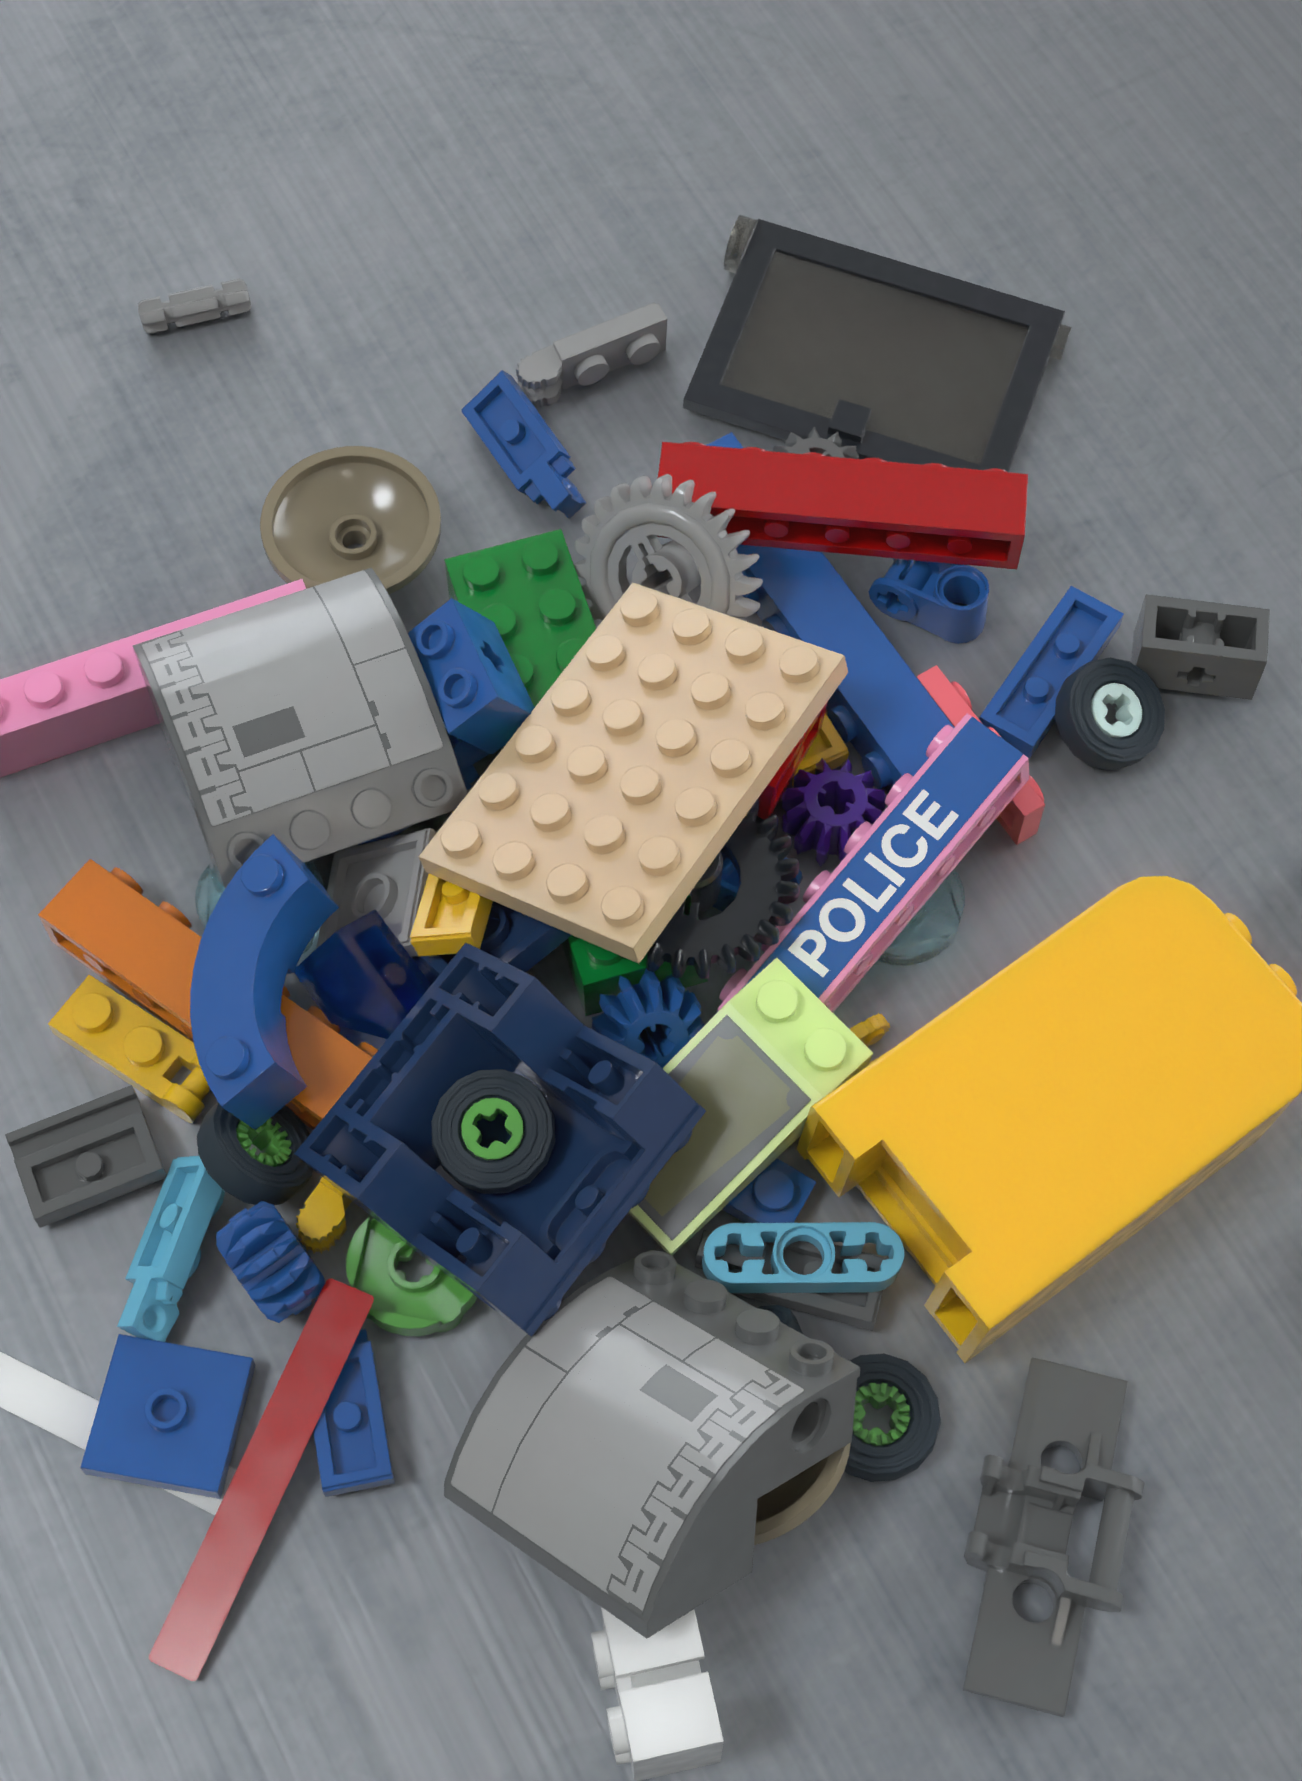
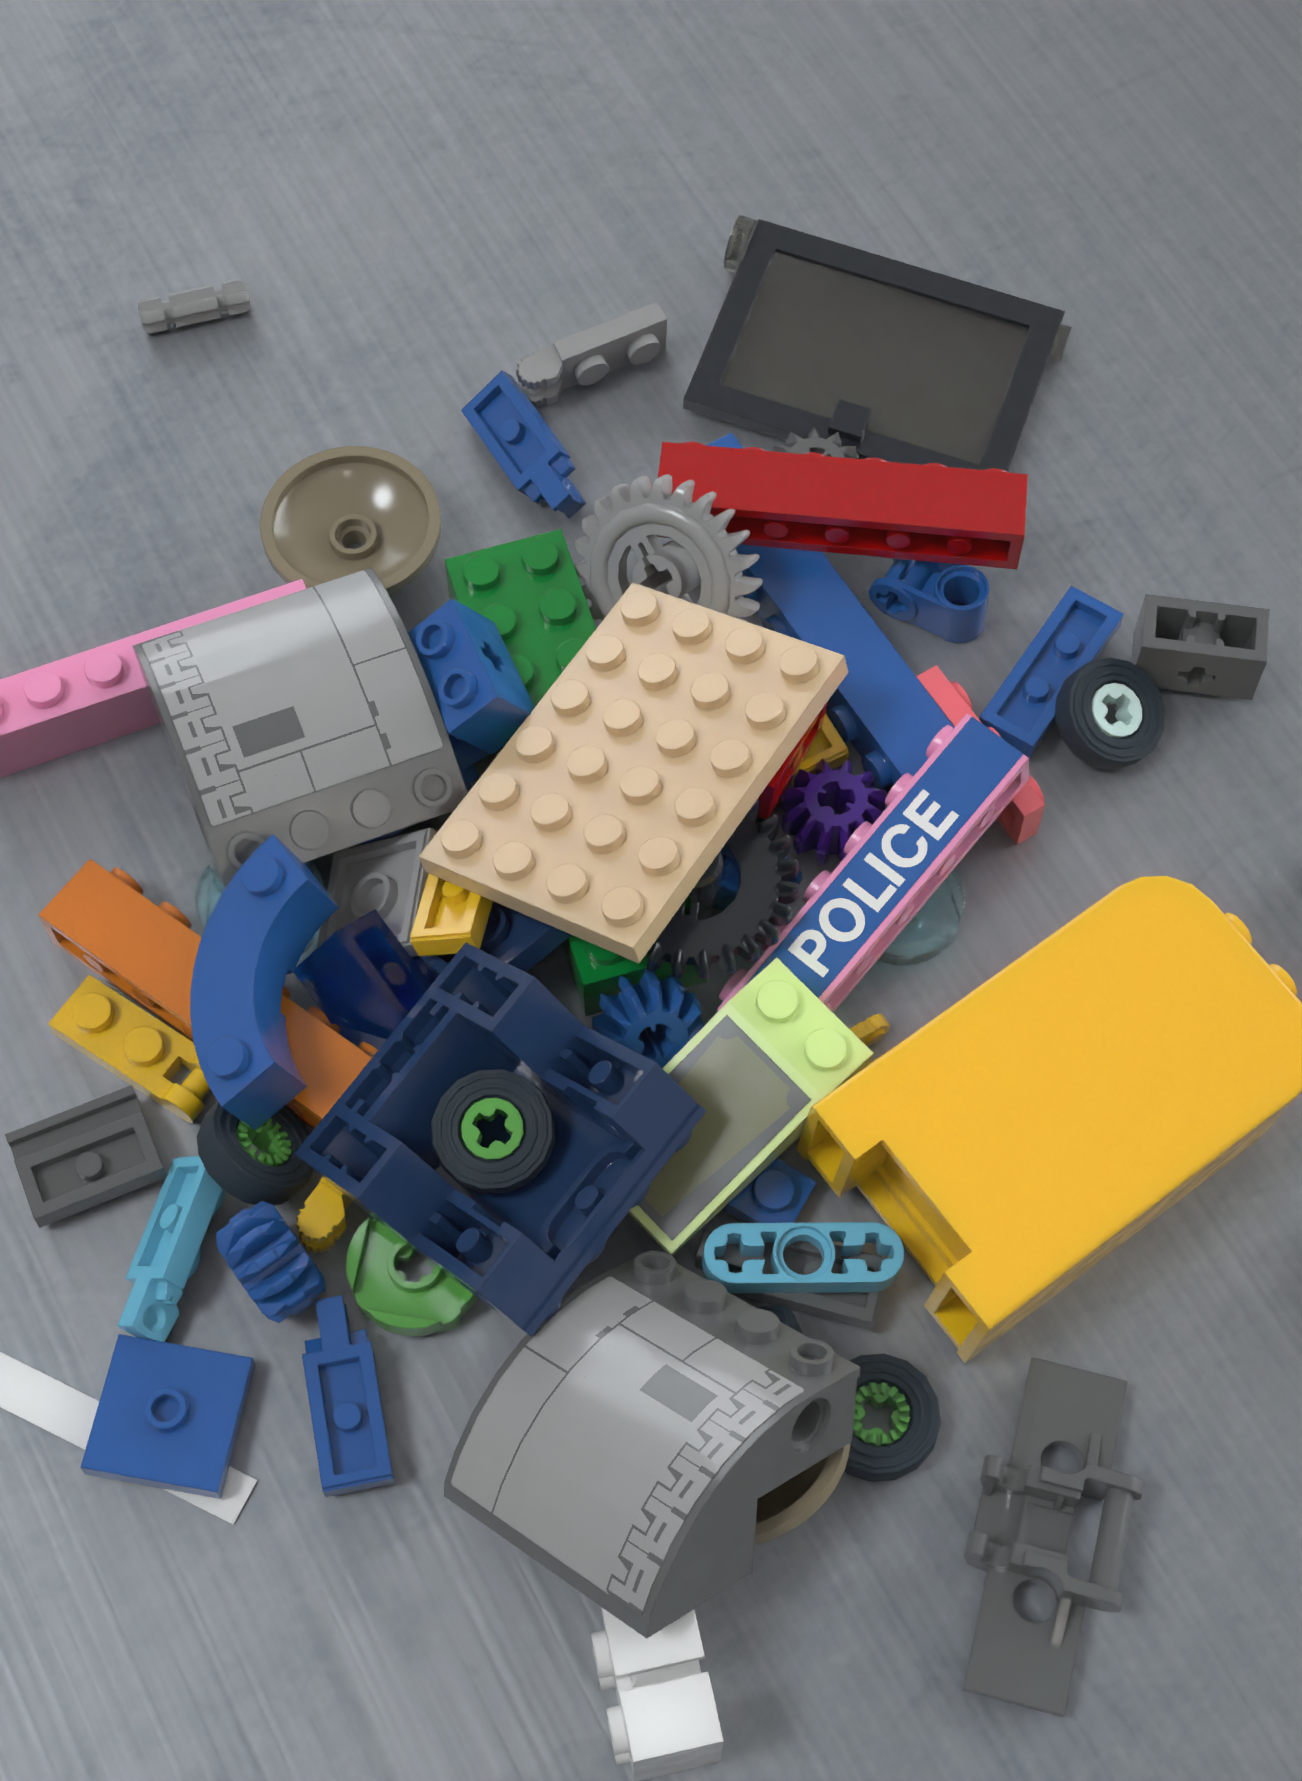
sticker [149,1278,374,1681] -> none

